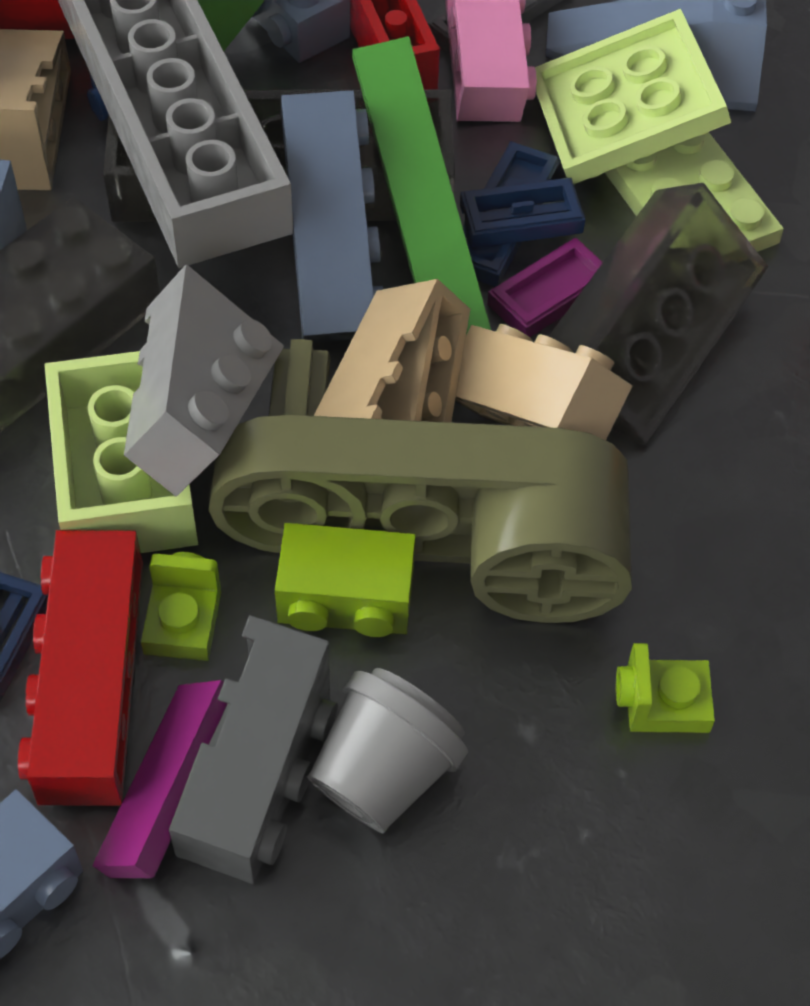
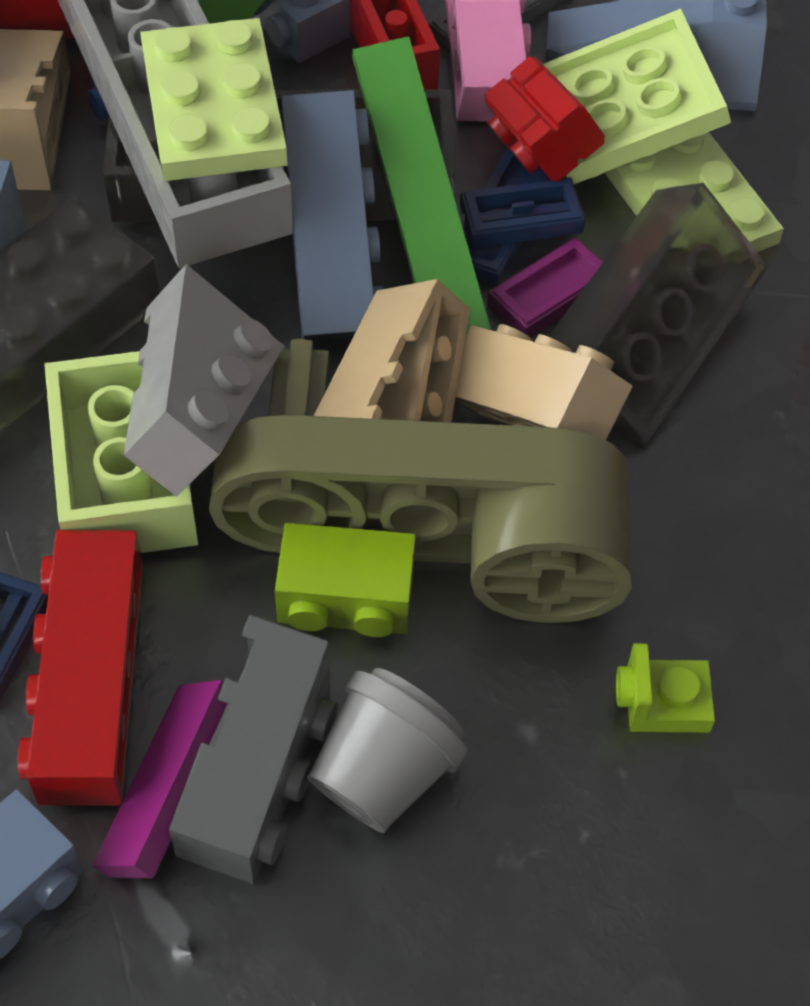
lime bracket [141,552,221,661] -> none
none -> yellowish green plate [140,18,288,181]
none -> red brick [484,56,606,182]

